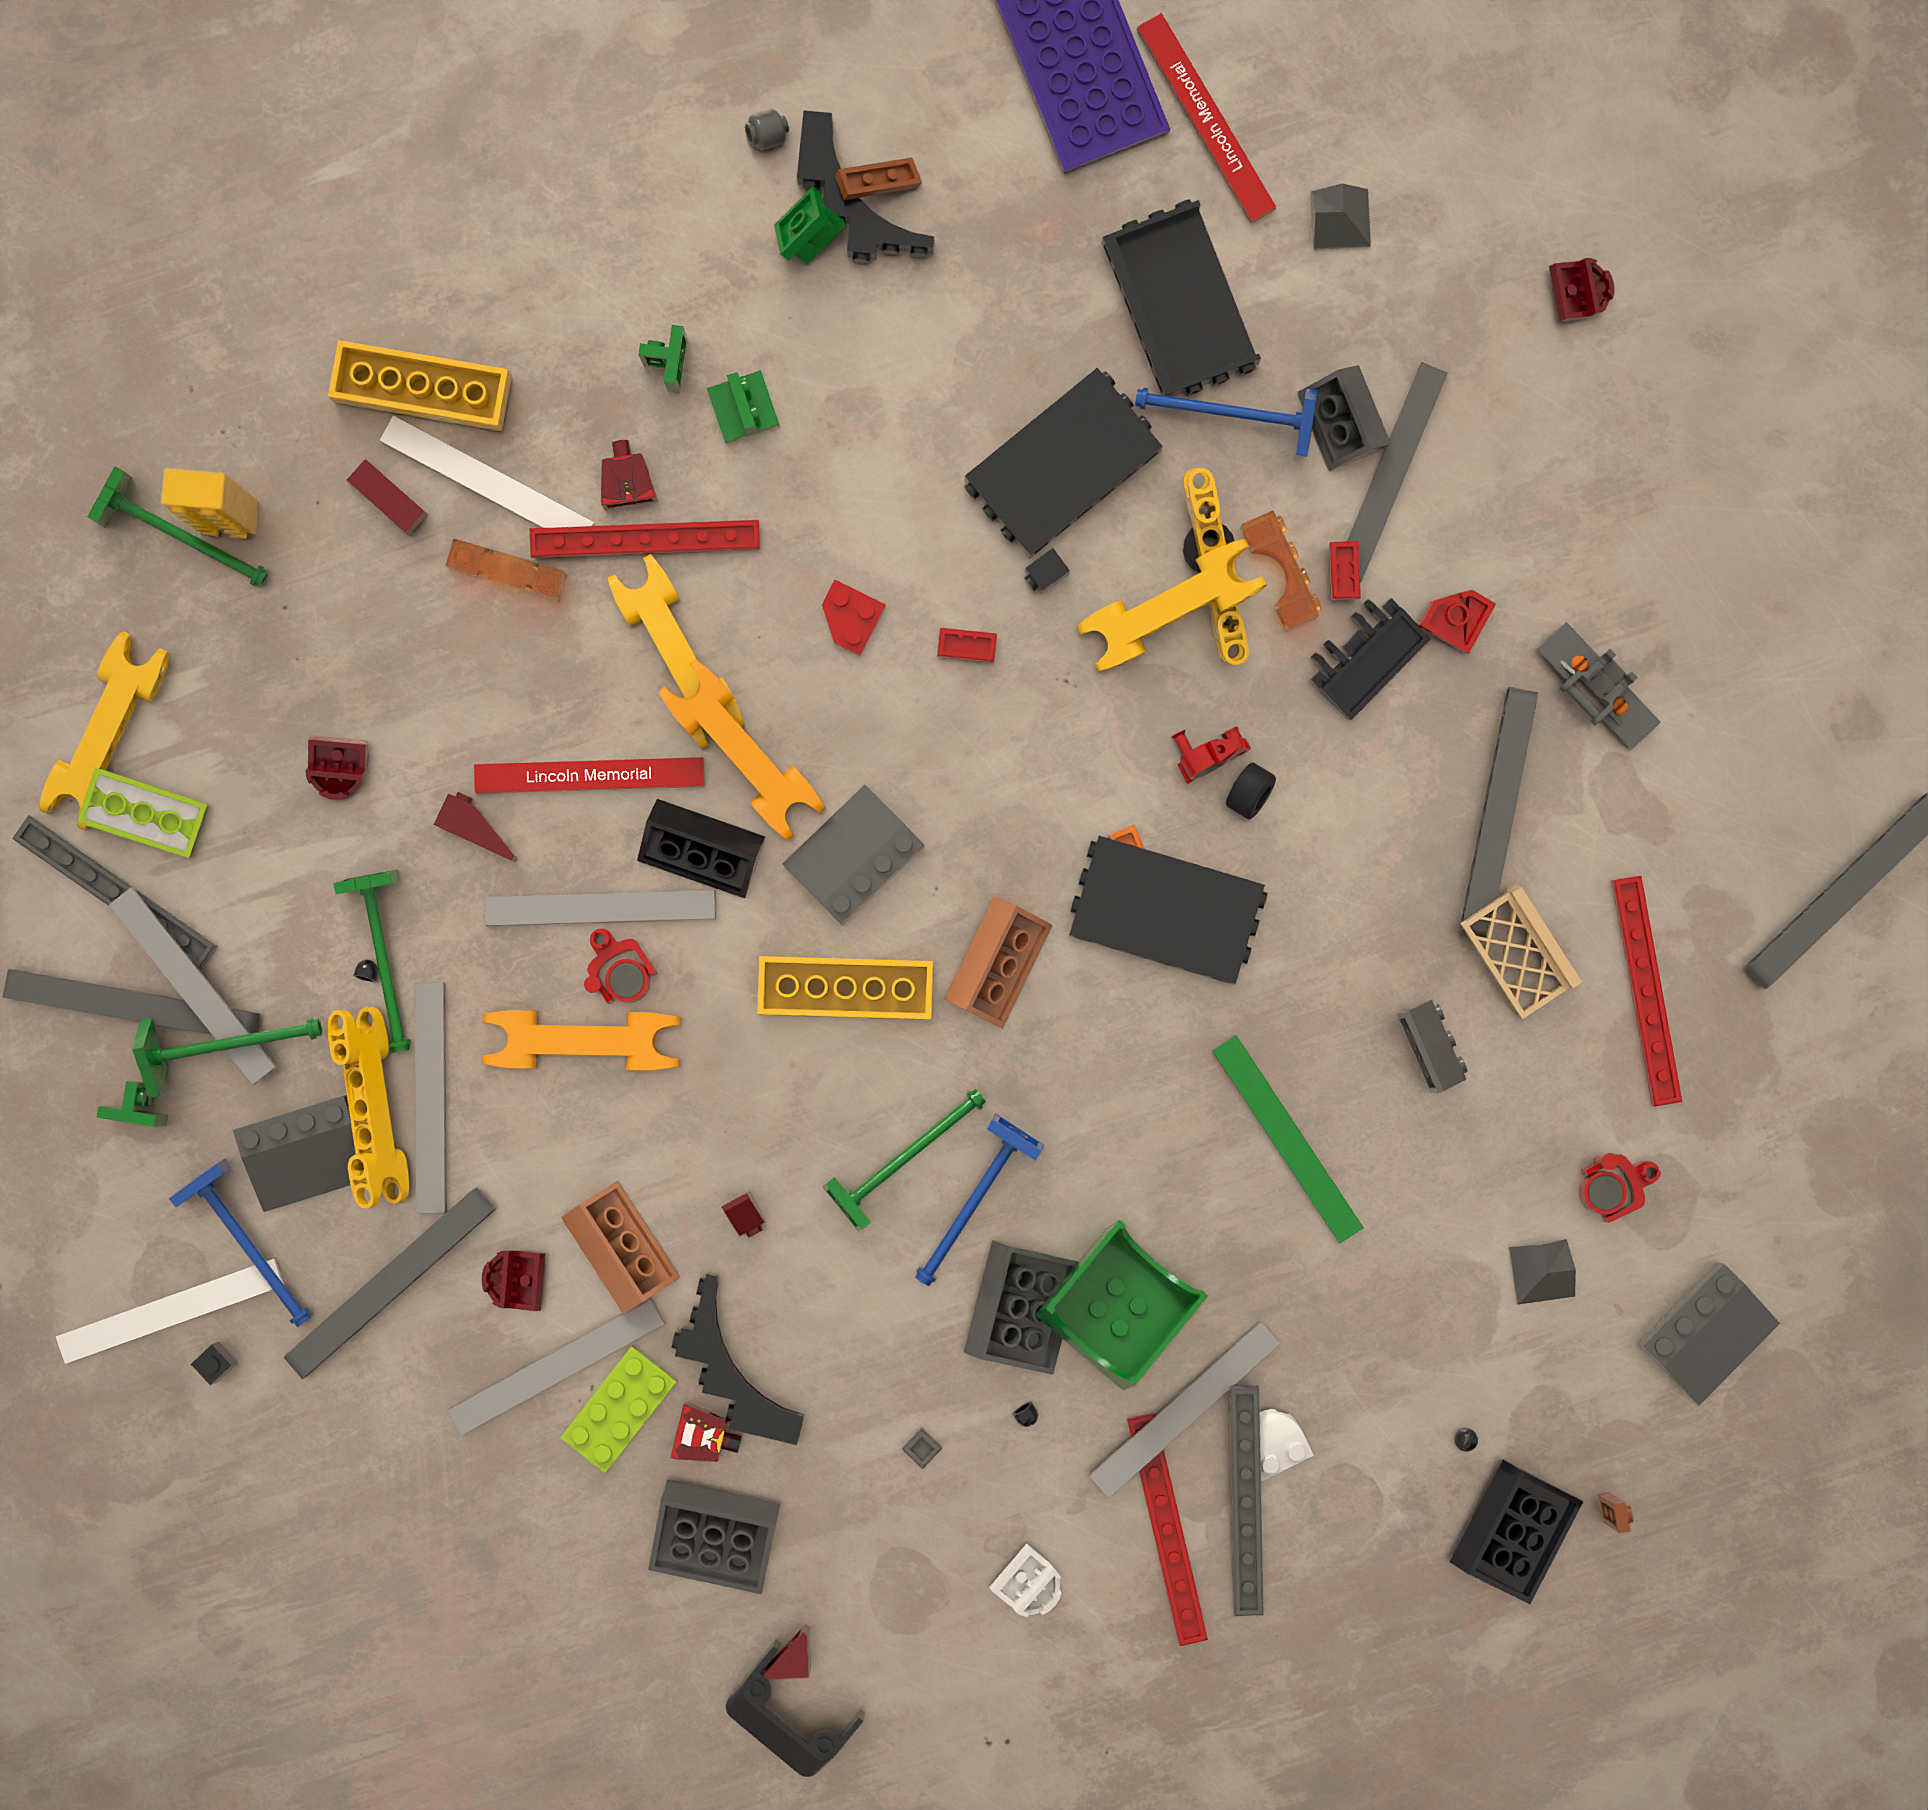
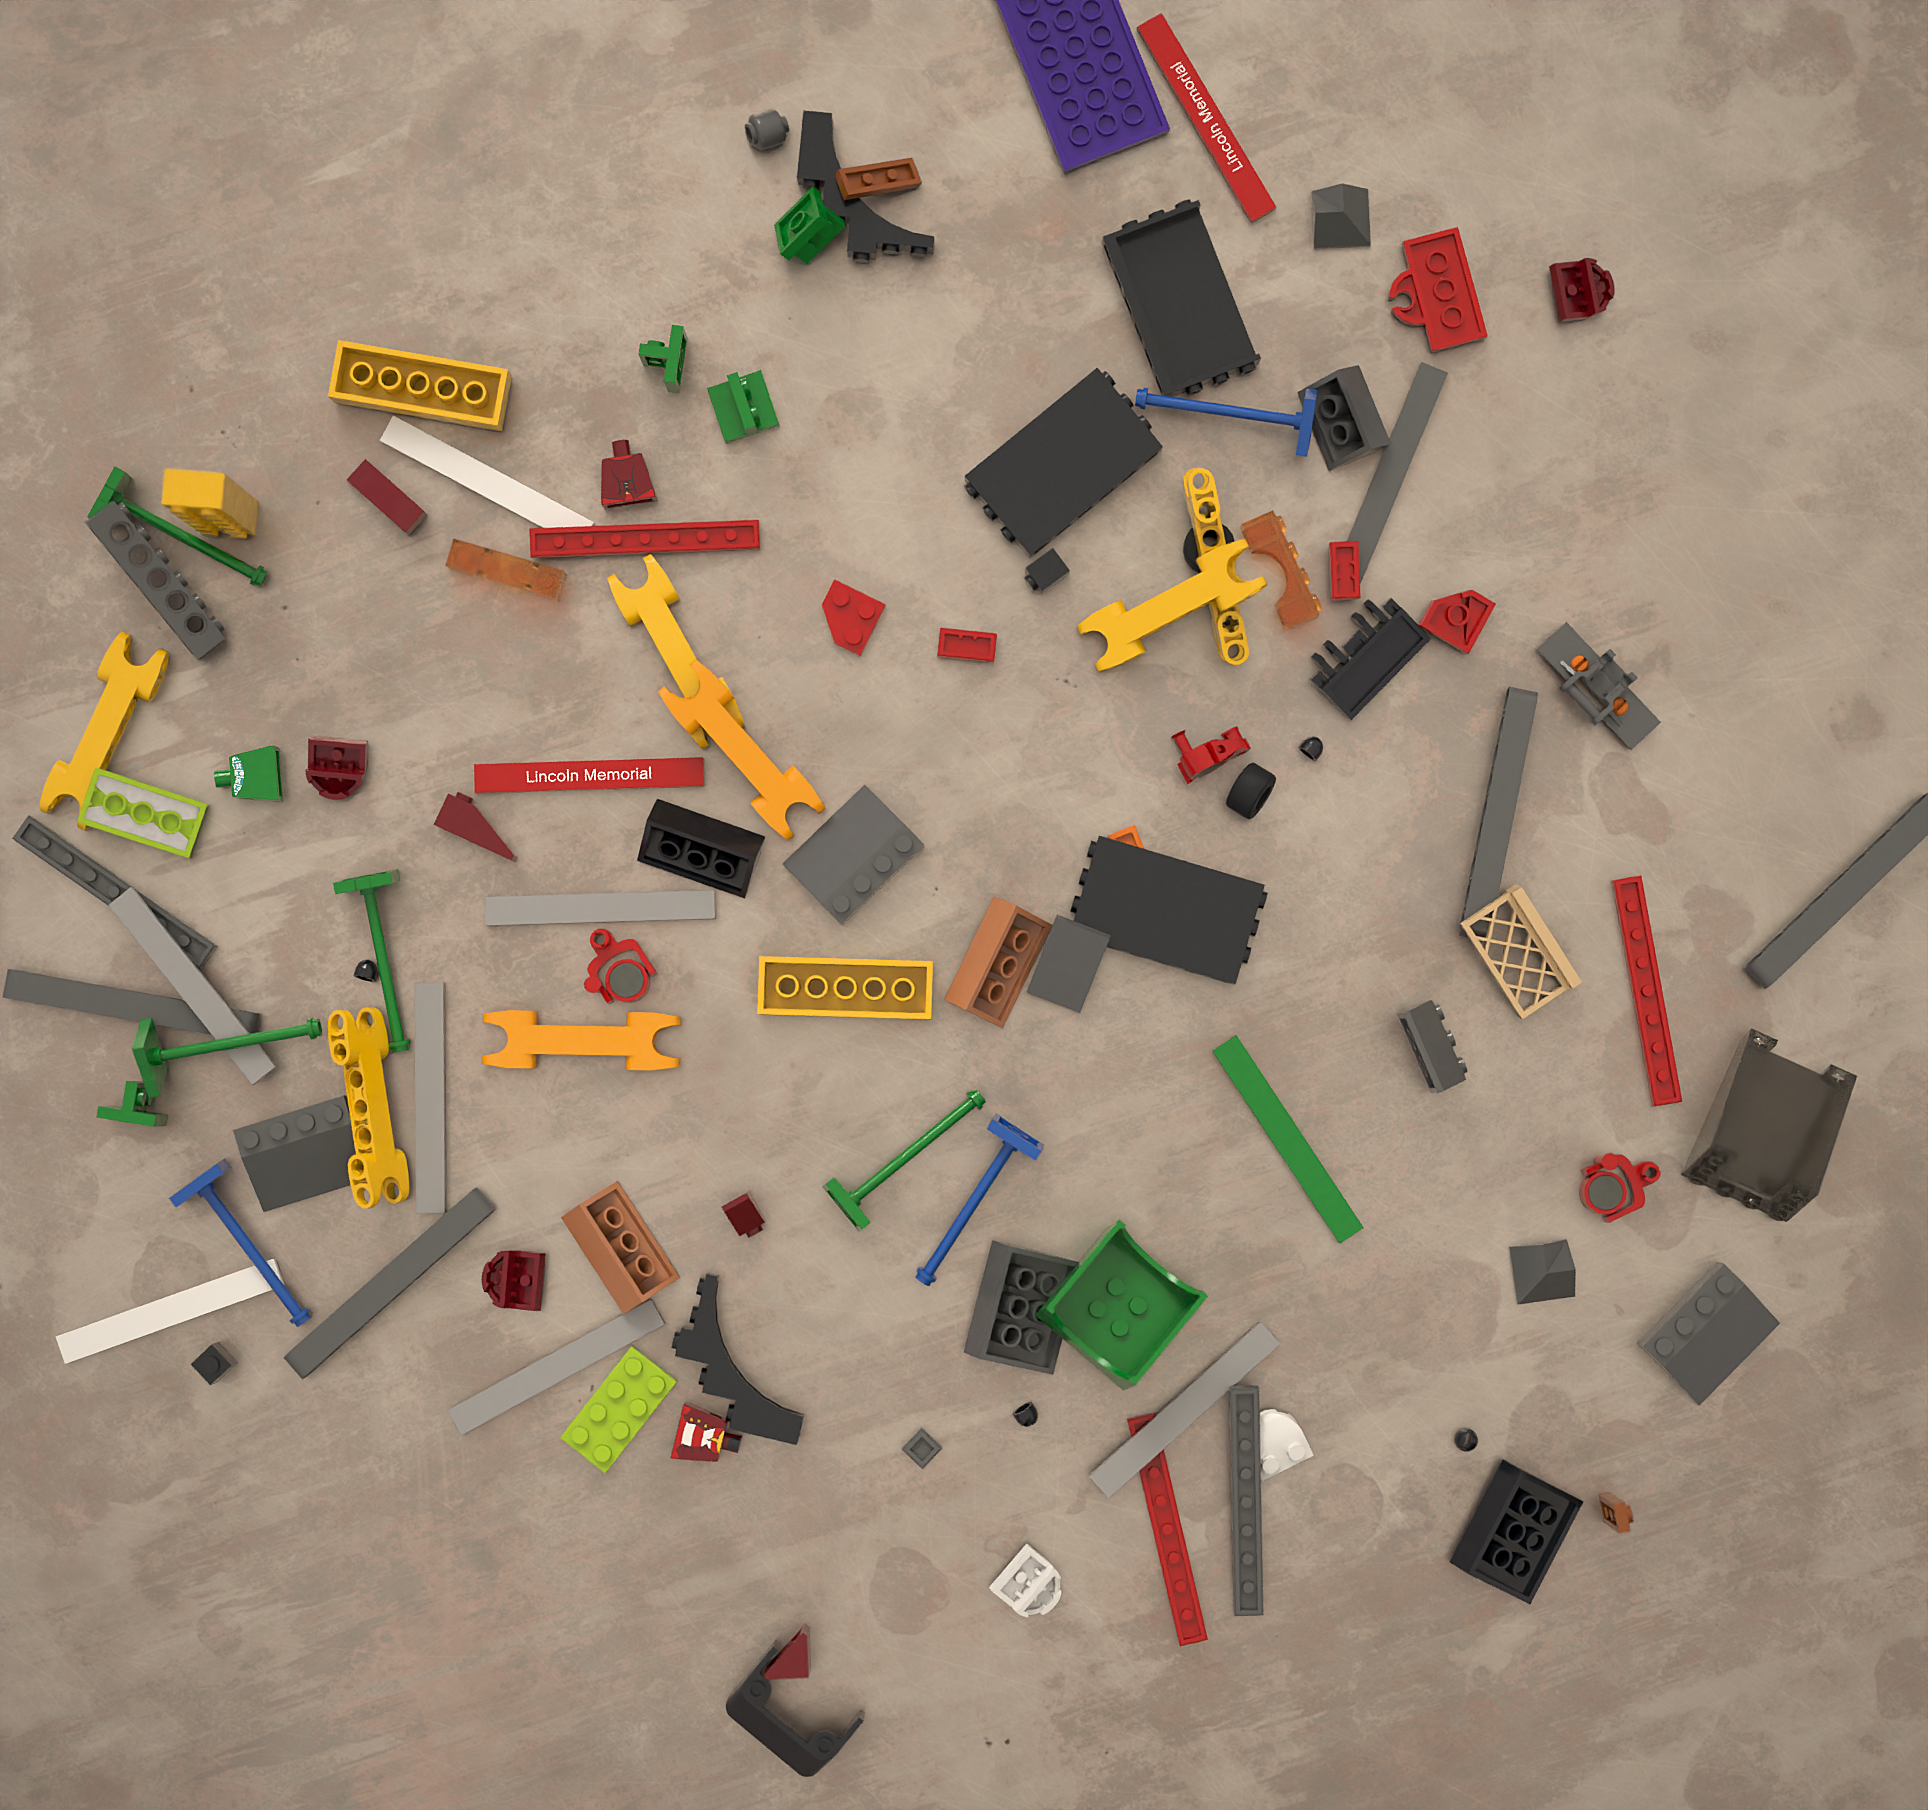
dark grey slope [648,1480,780,1594] -> none
none -> dark grey brick [84,501,225,659]
none -> green torso [214,745,284,802]
none -> dark grey tile [1027,915,1111,1013]
none -> black hinge [1298,736,1323,761]
none -> red plate [1388,227,1488,353]
none -> clear smoke windscreen [1681,1028,1857,1222]

